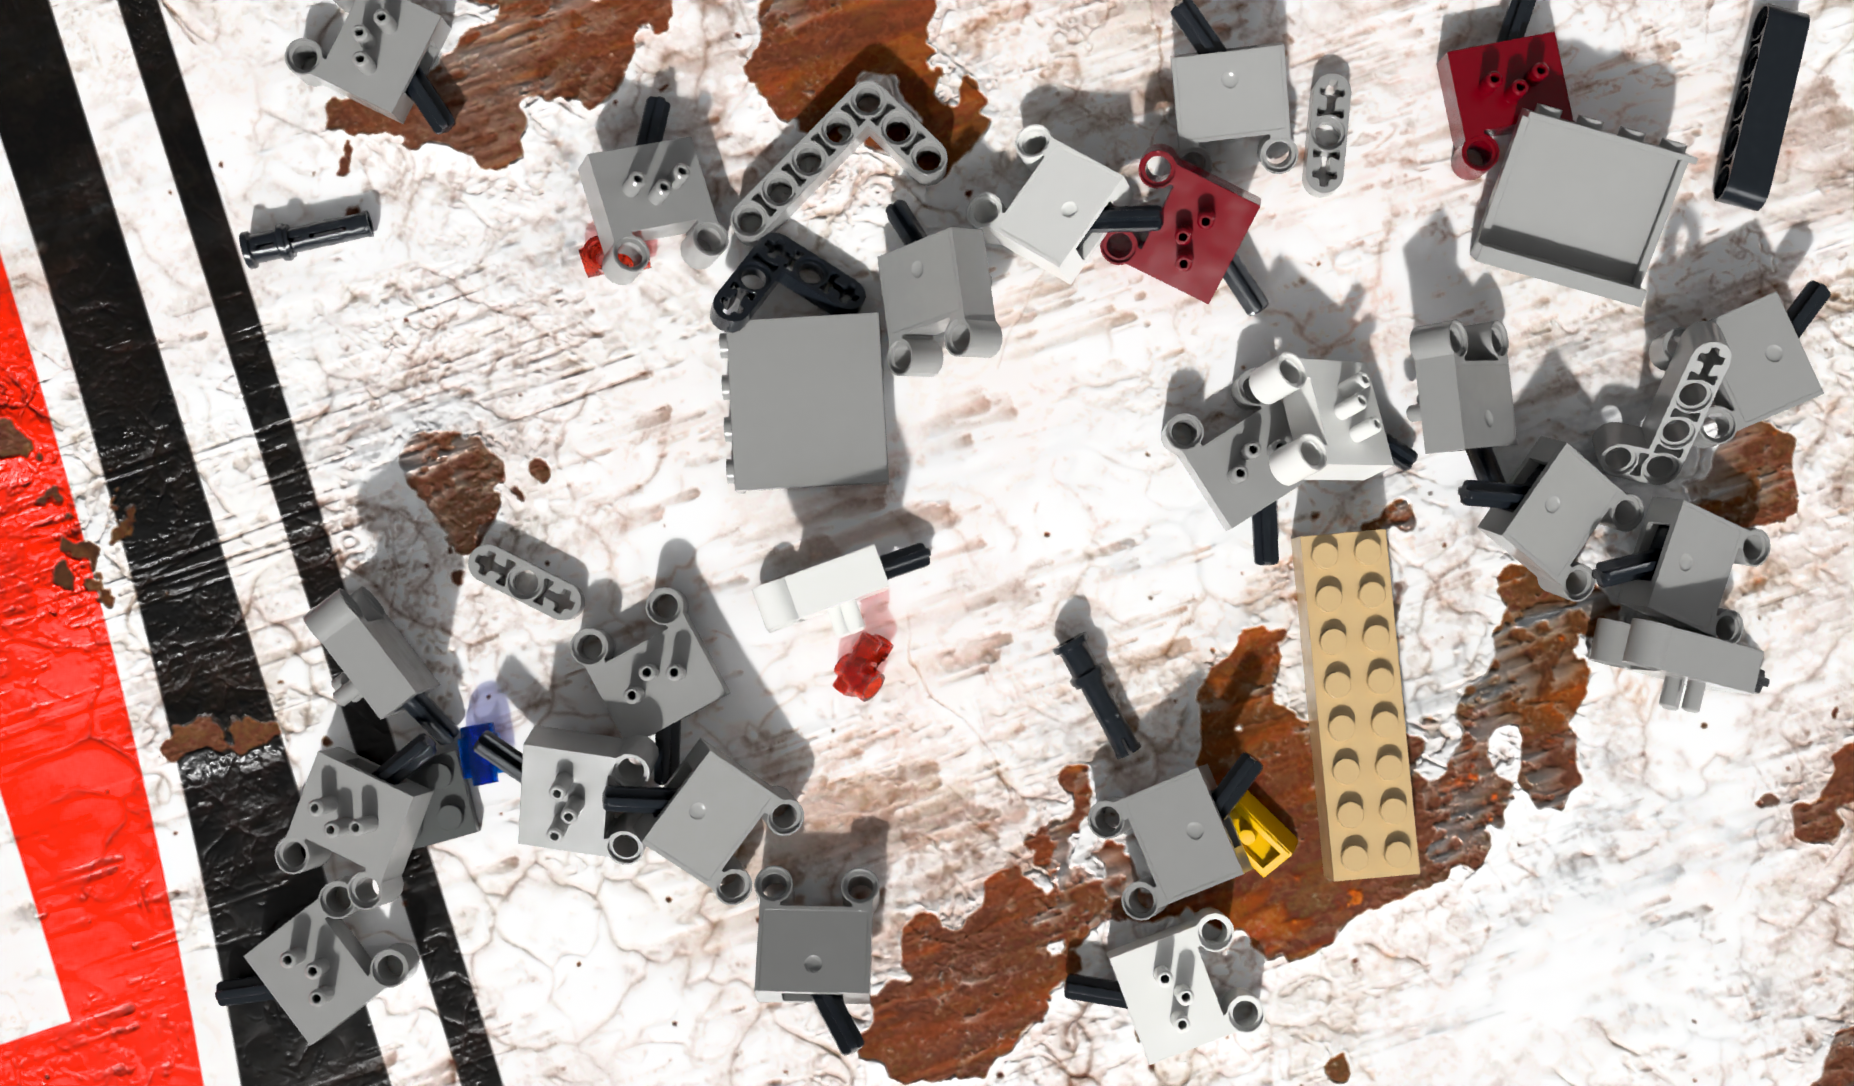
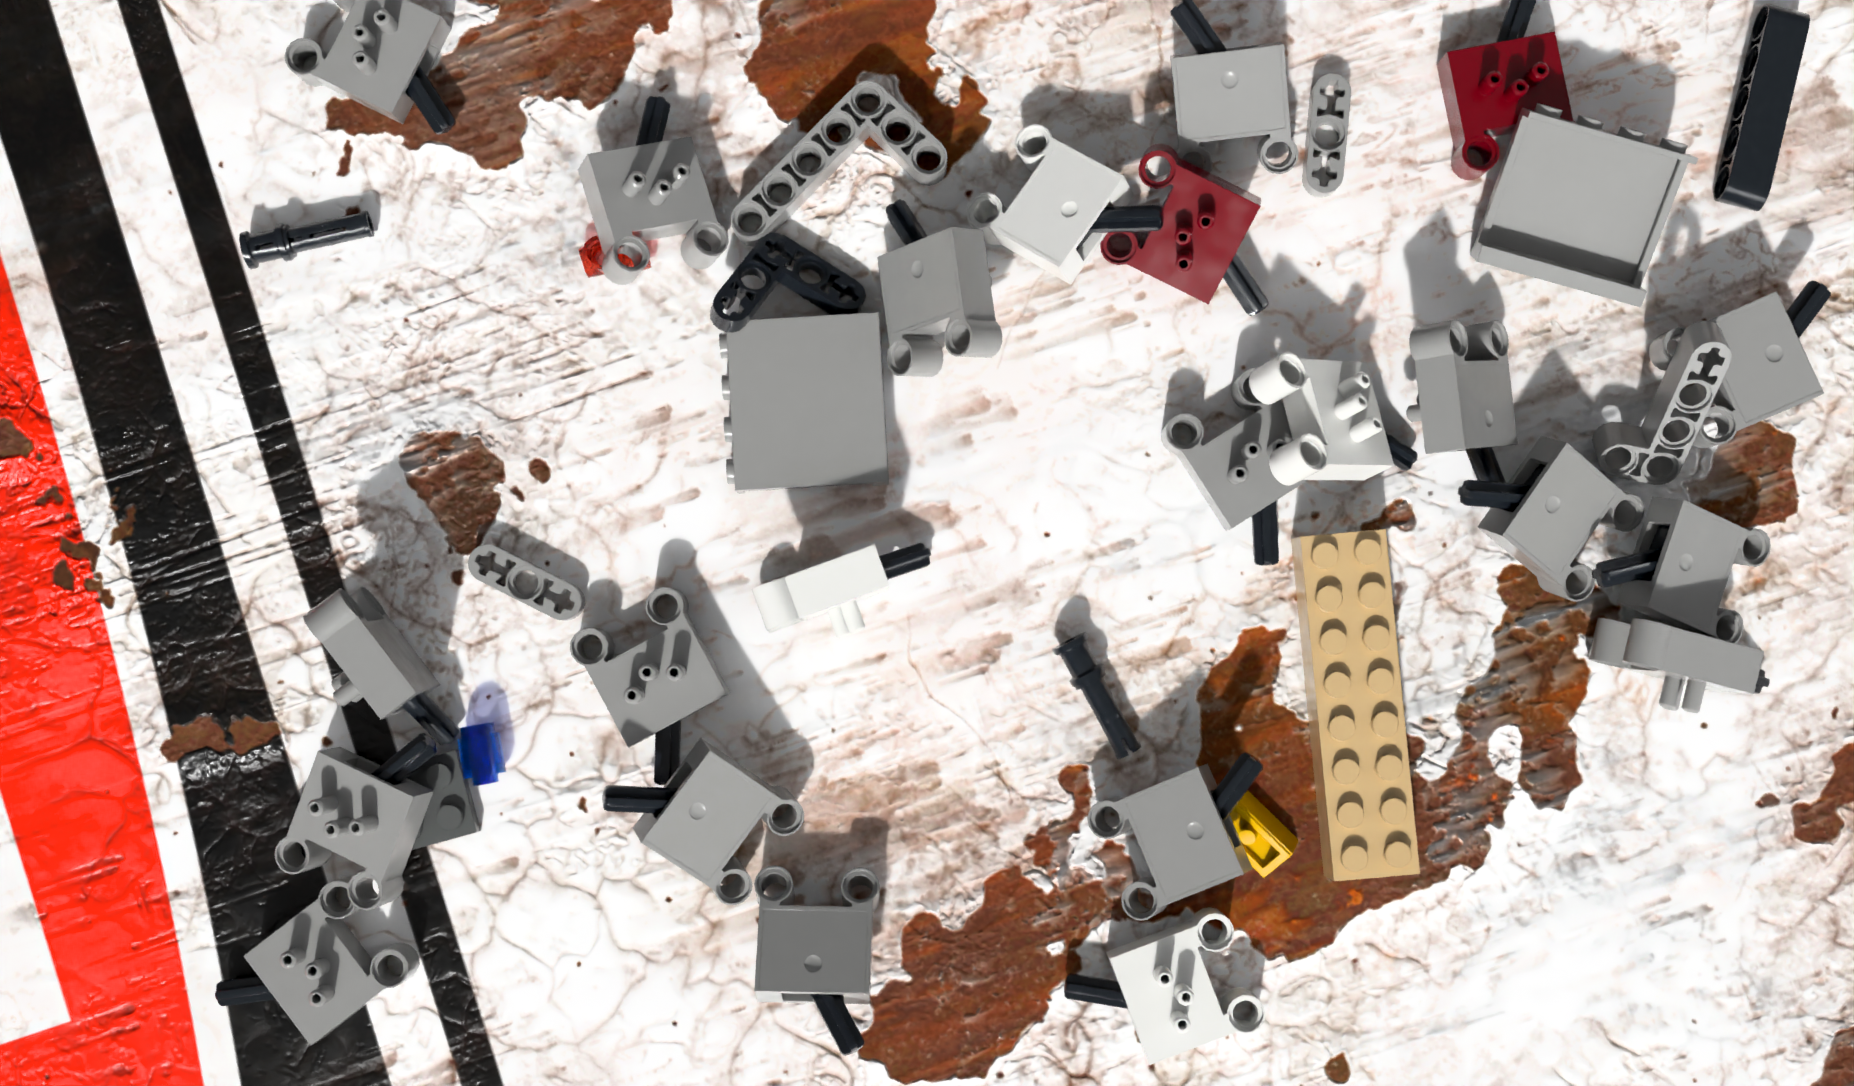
piece [473,725,659,865] -> none
clear red plate [832,631,894,702] -> none

